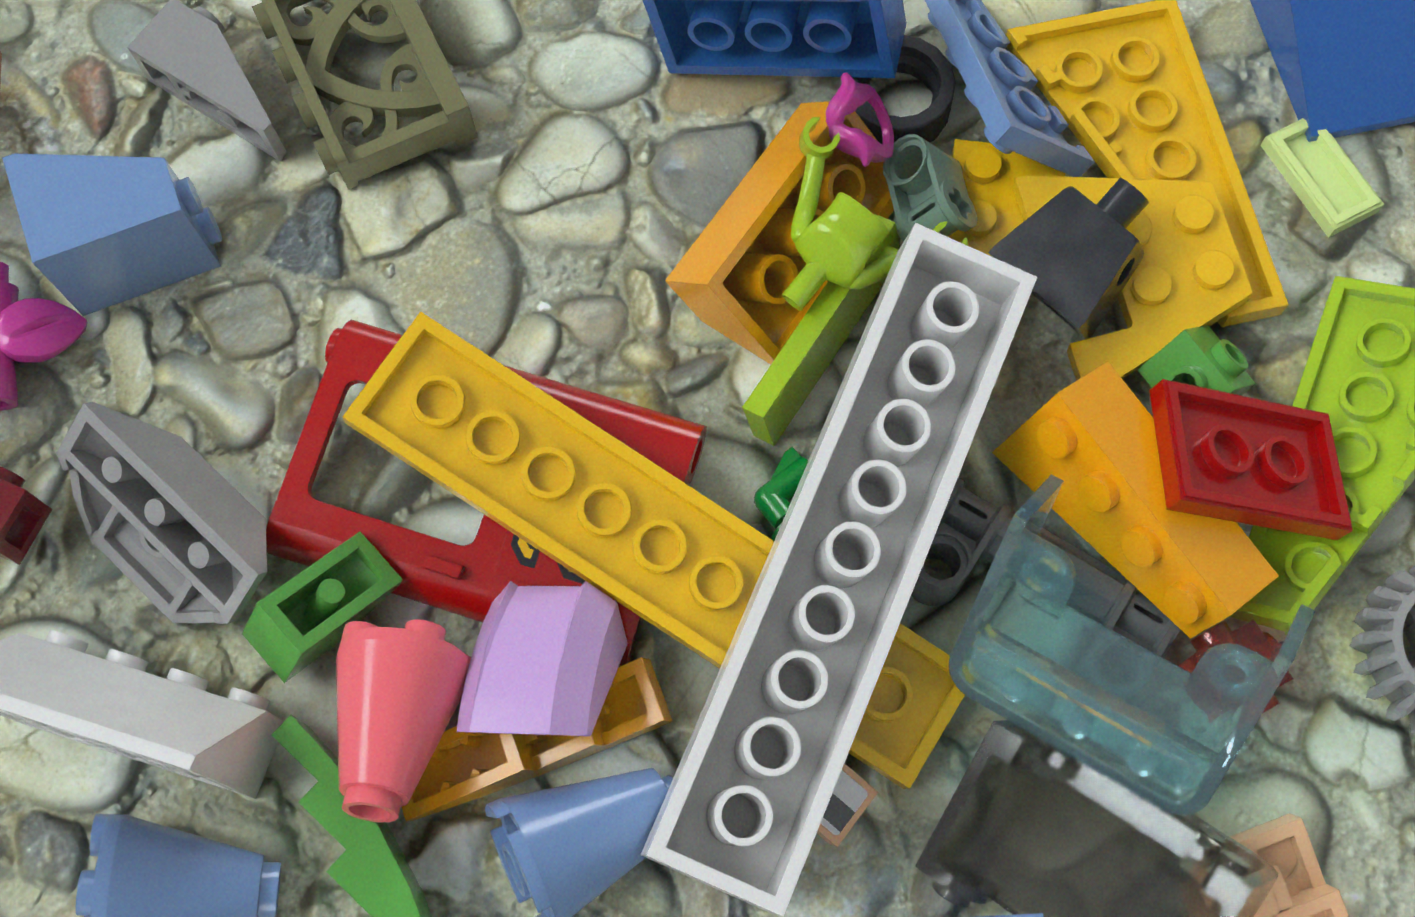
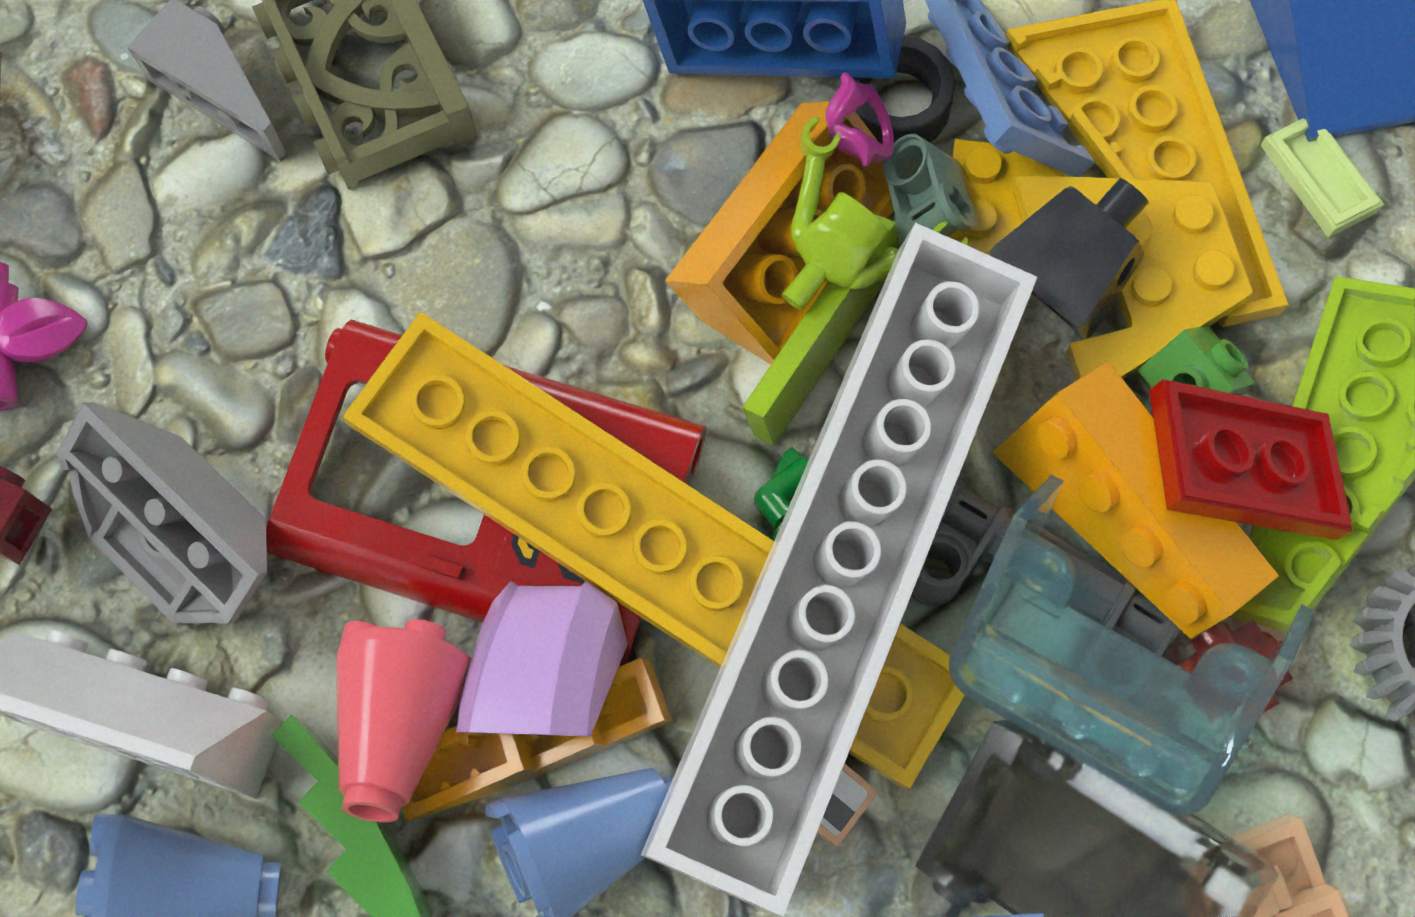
medium blue slope [2,153,222,316] -> none
bright green slope [242,532,403,683] -> none

